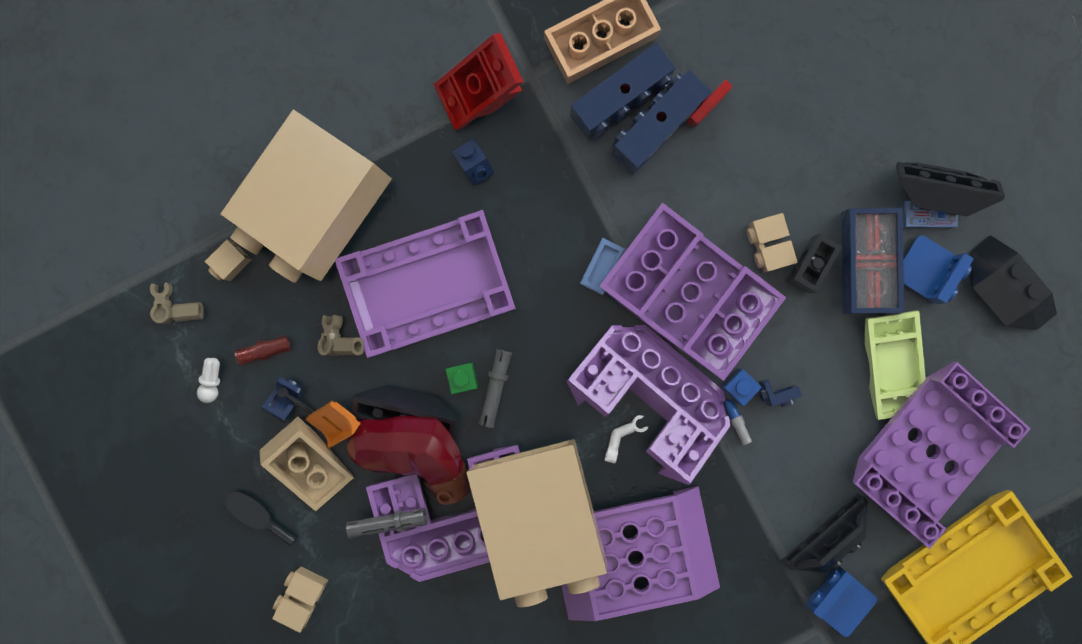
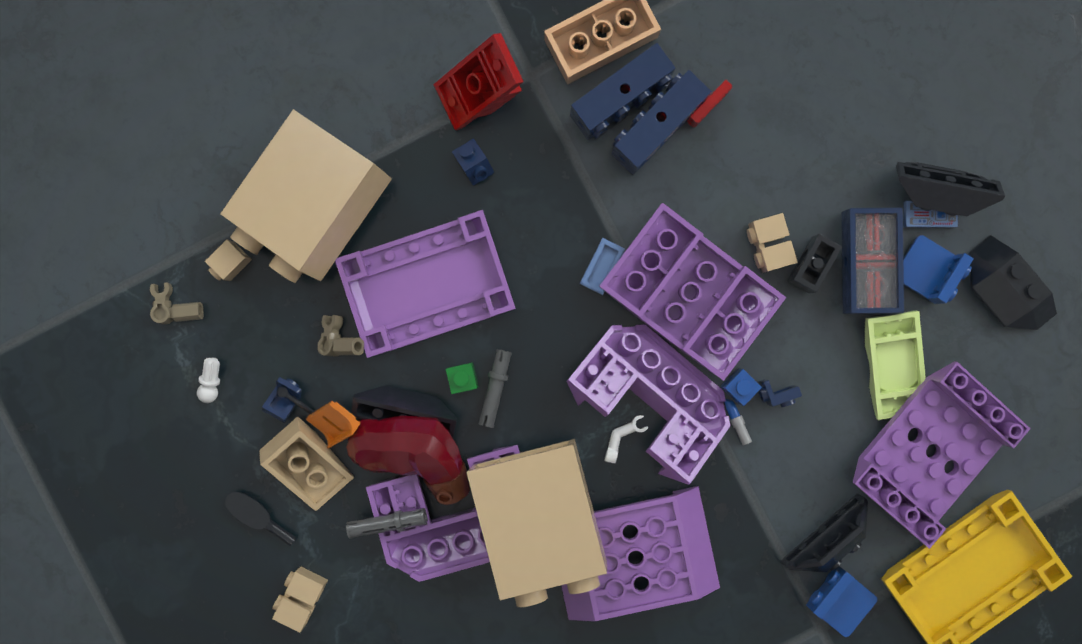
clear red pin [235,335,290,366] -> none

